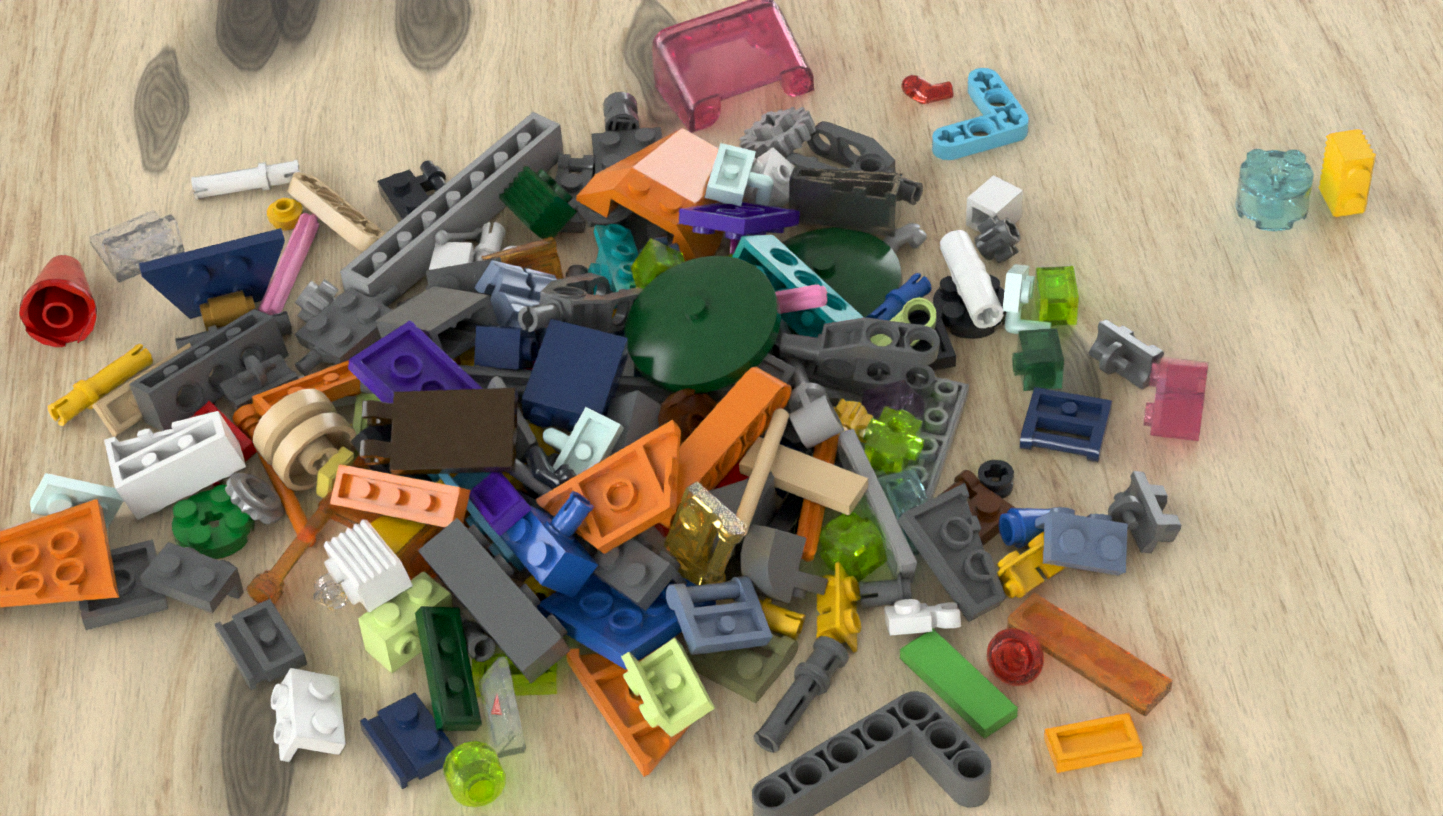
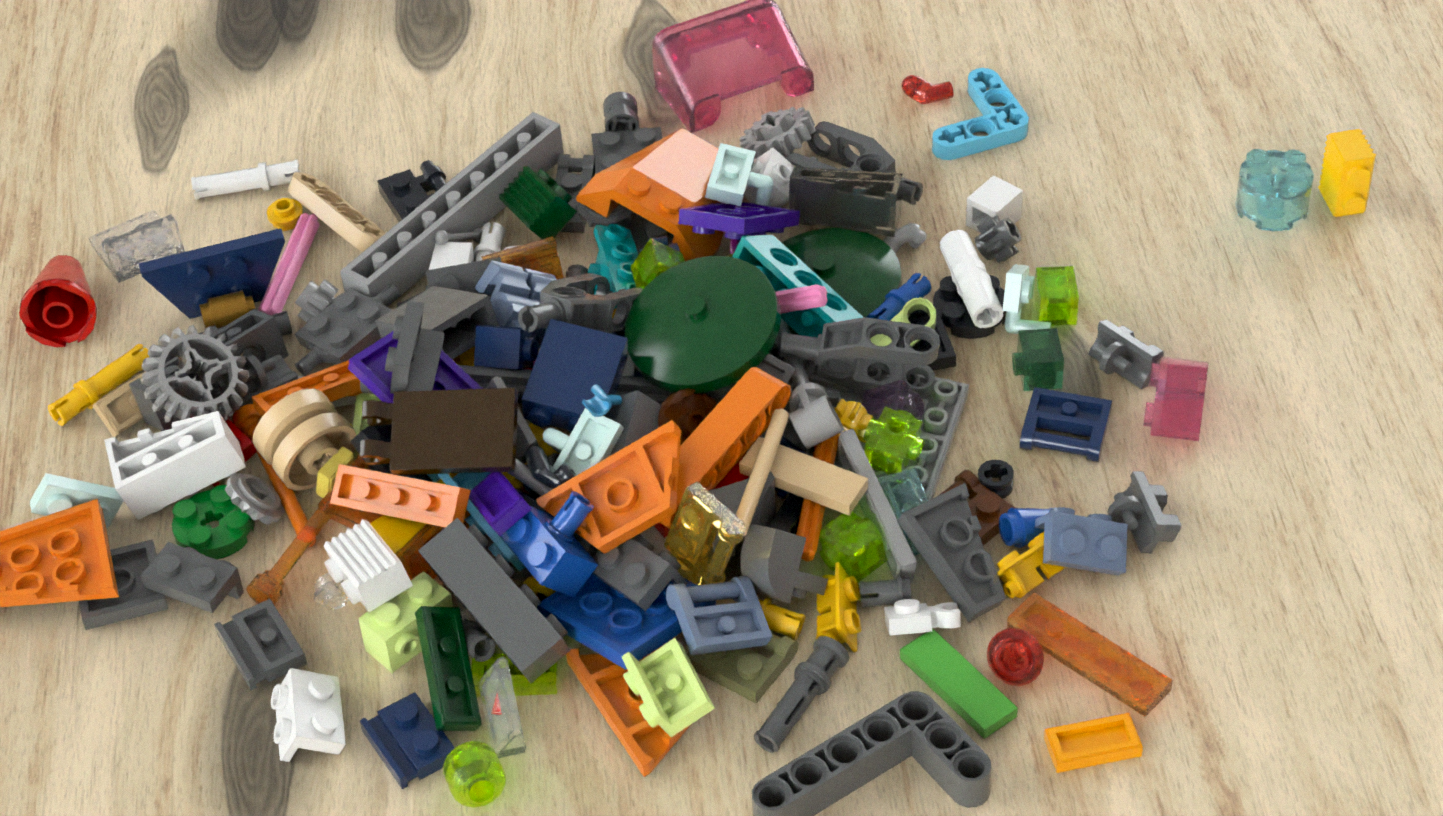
none -> light grey gear [140,324,249,422]
none -> dark grey bracket [385,300,444,394]
none -> dark azure hand [581,384,622,417]

